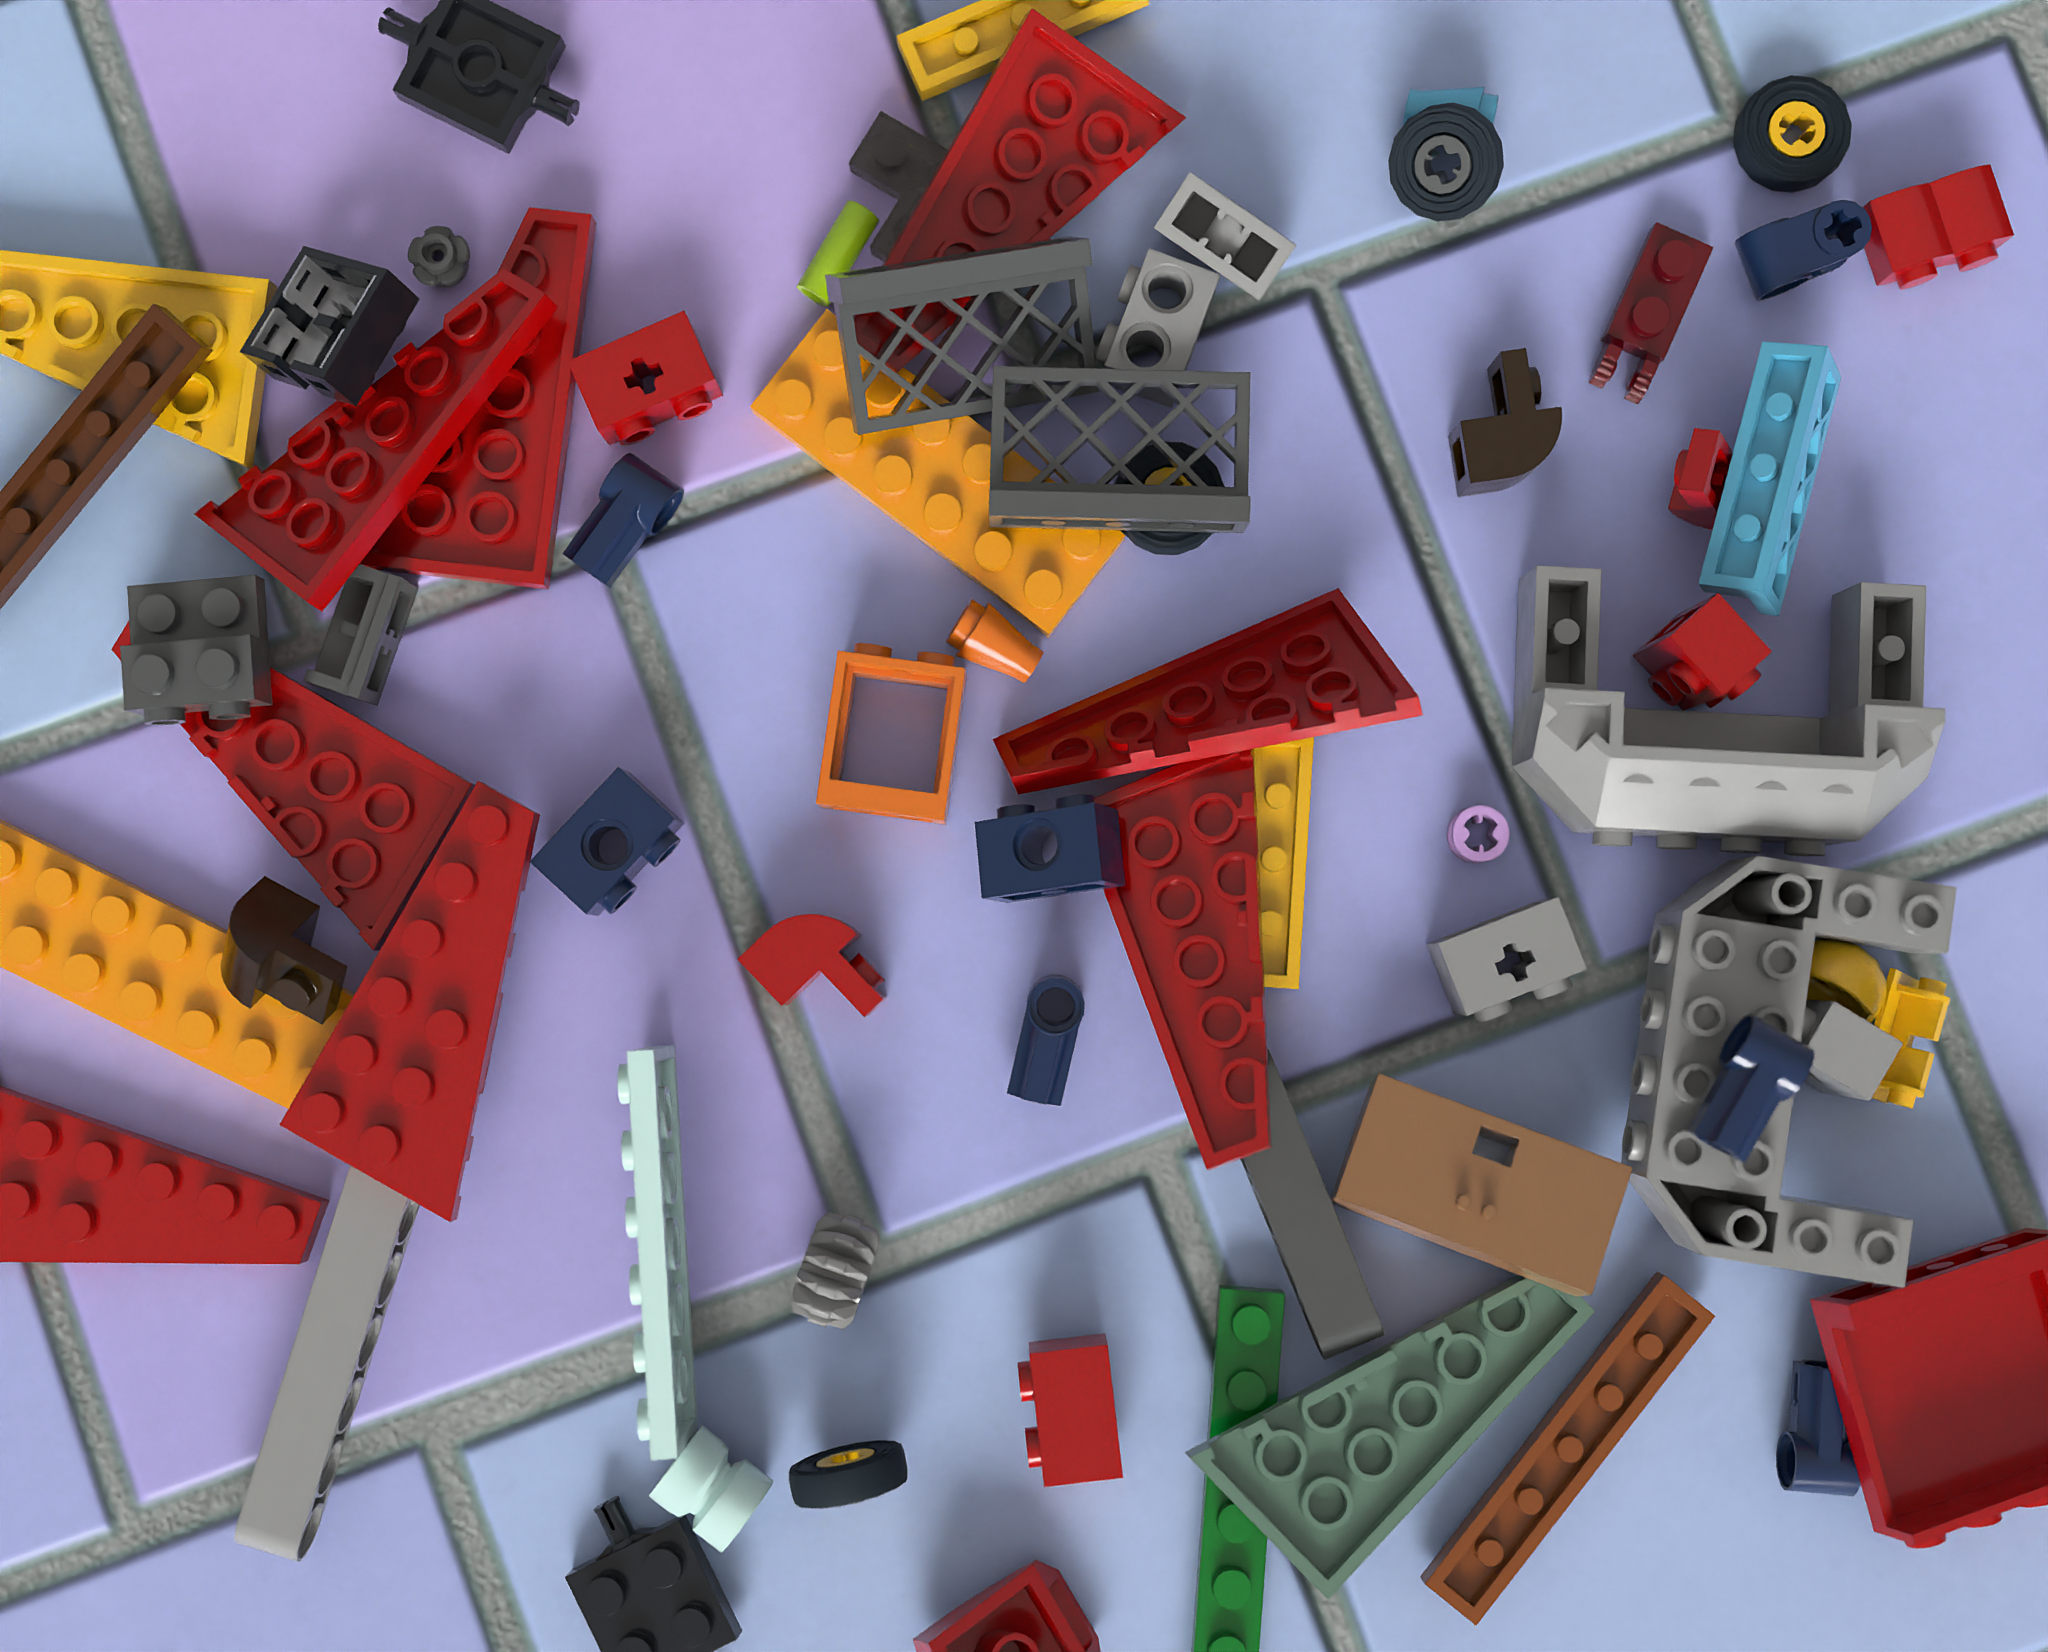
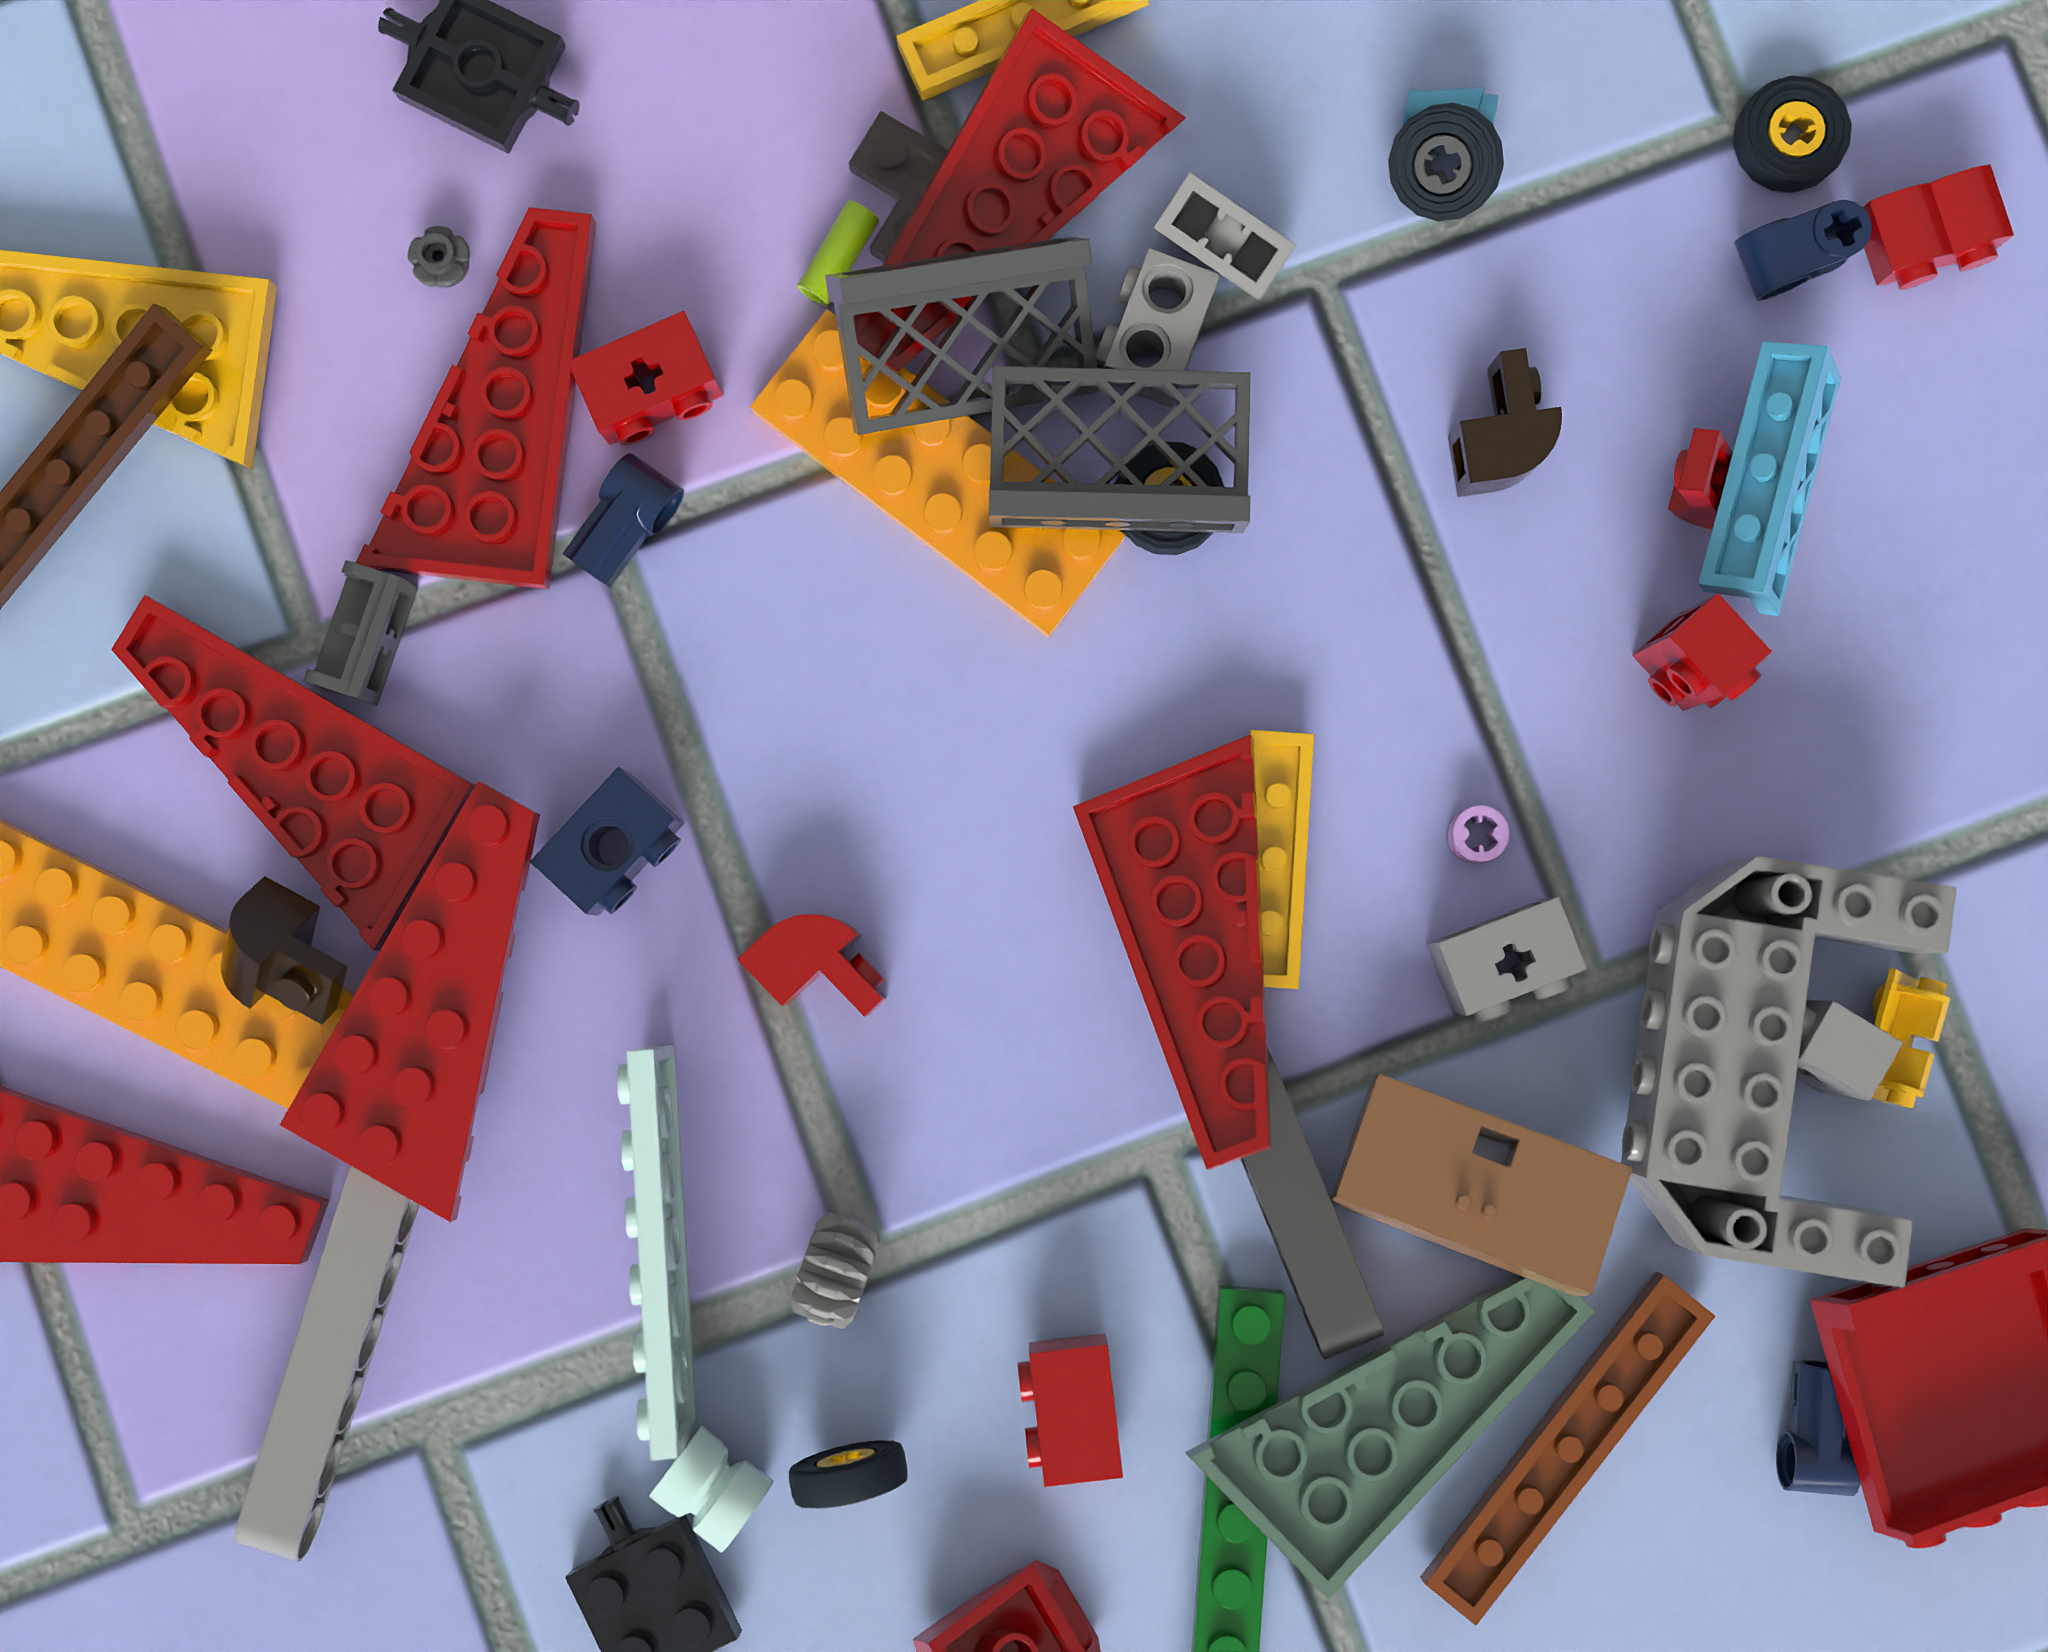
dark grey plate [120,575,273,725] -> none
red wing [194,268,558,612] -> none
black piece [240,246,420,406] -> none
orange window [816,643,967,825] -> none
orange cone [945,599,1044,683] -> none
dark blue brick [975,794,1126,903] -> none
red wing [993,588,1423,795] -> none
dark blue piece [1007,974,1085,1106] -> none
light grey wedge [1512,565,1945,856] -> none
dark red hinge [1589,222,1714,404] -> none
dark blue piece [1687,1013,1815,1163] -> none
yellow hair [1806,939,1887,1023] -> none

